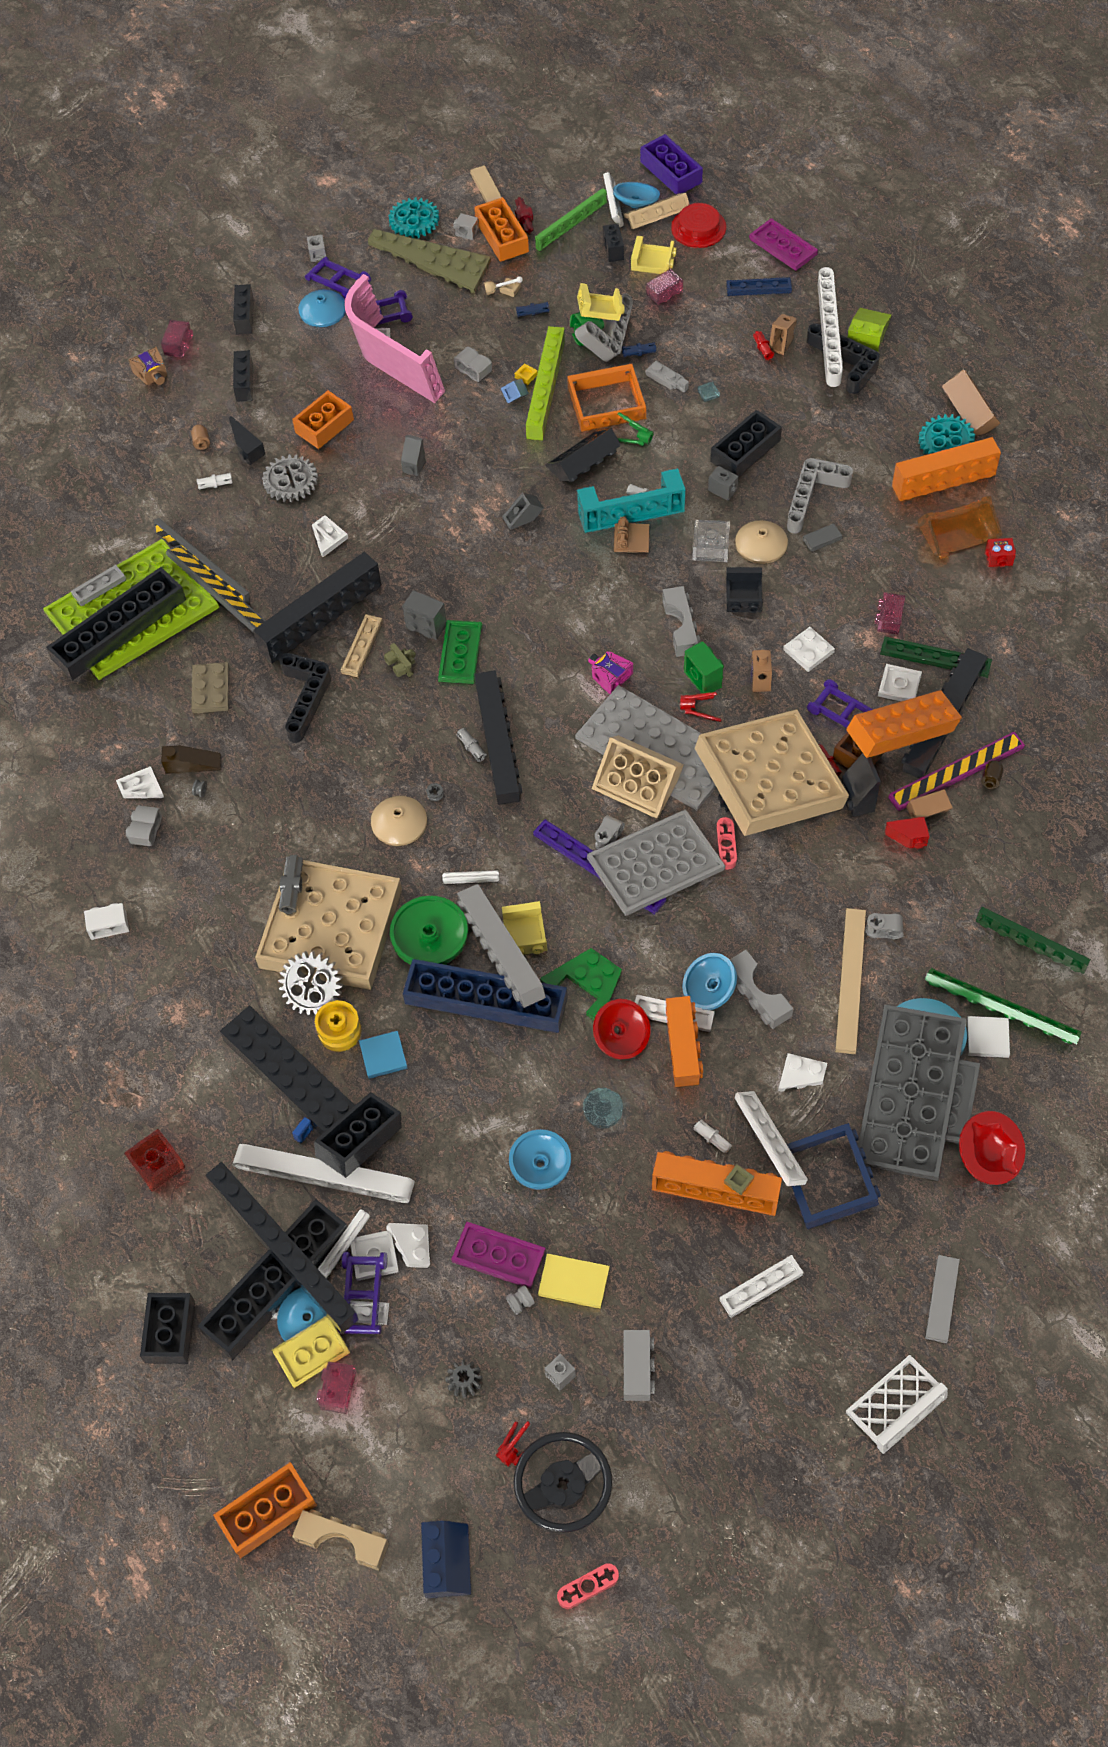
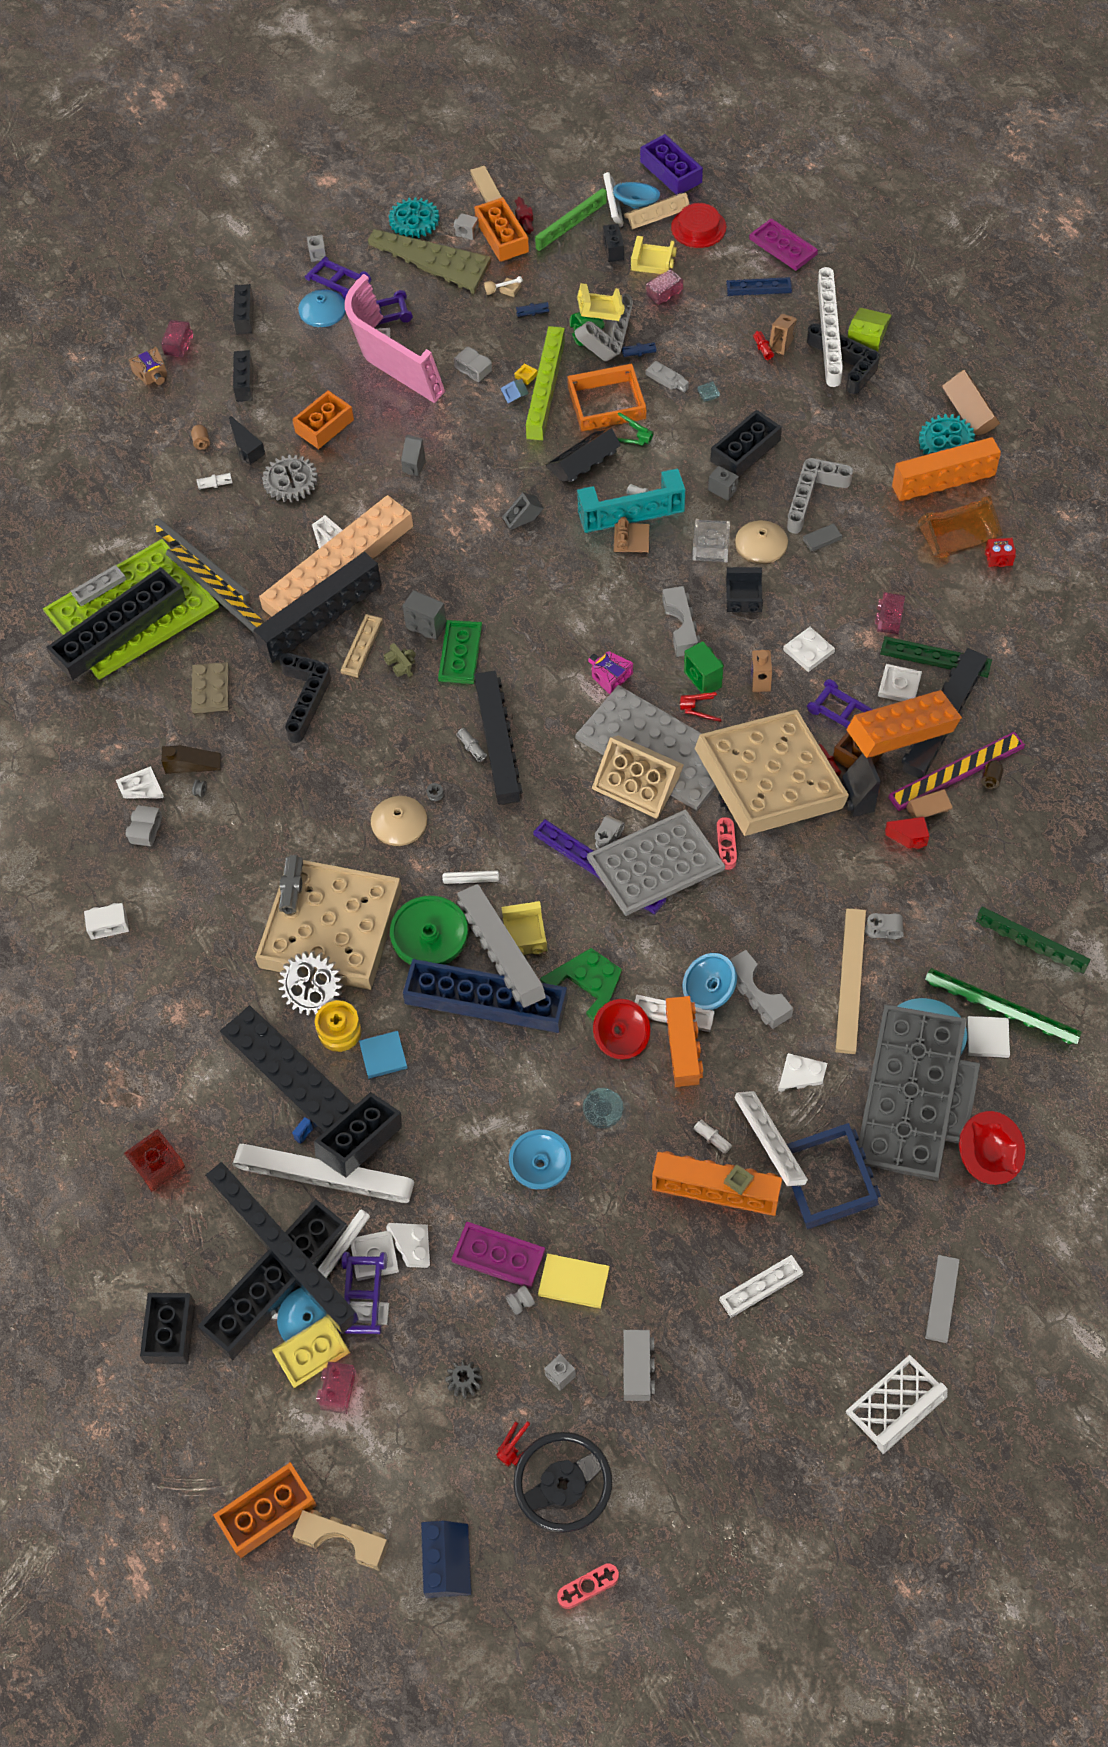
none -> light nougat brick [259,495,413,617]

